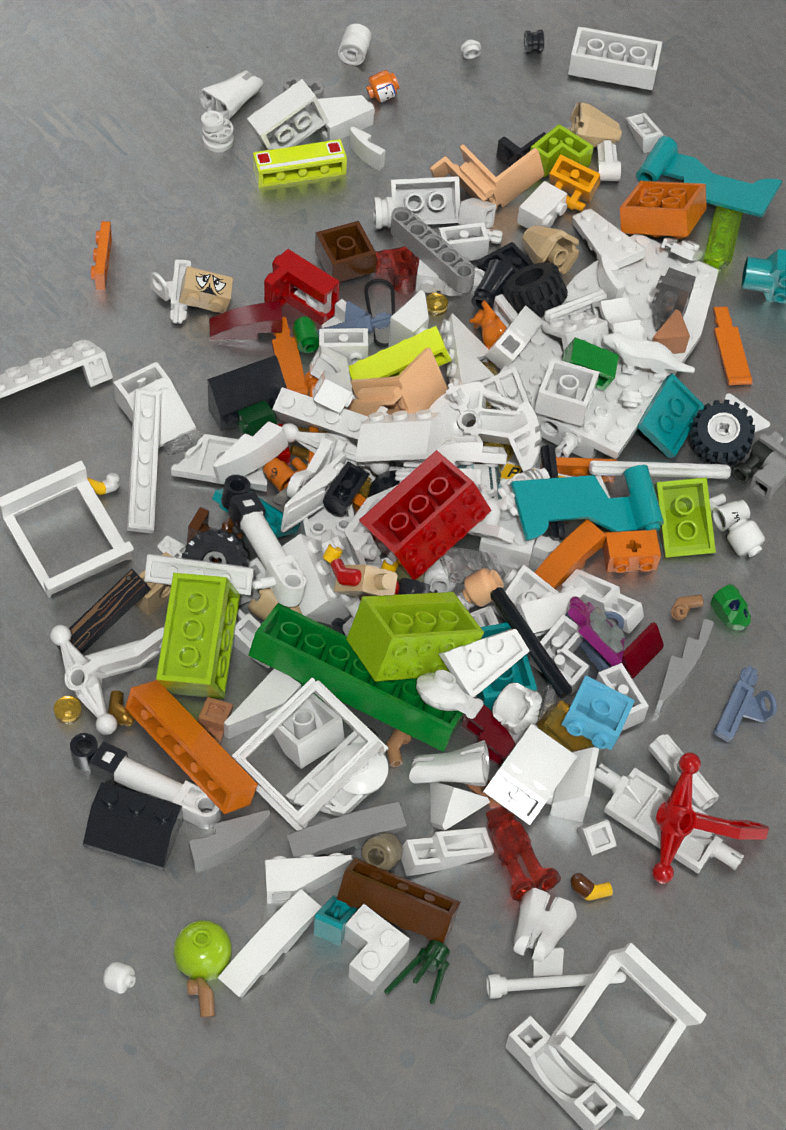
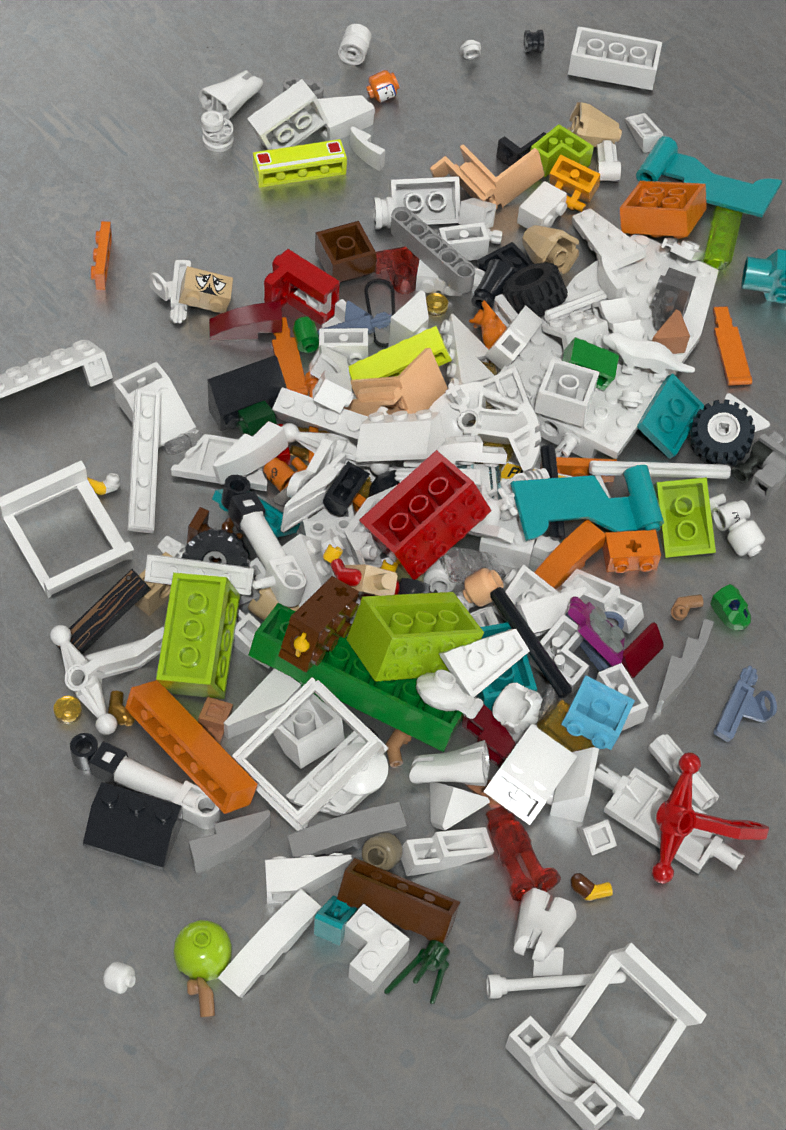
none -> reddish brown piece [278,576,360,672]

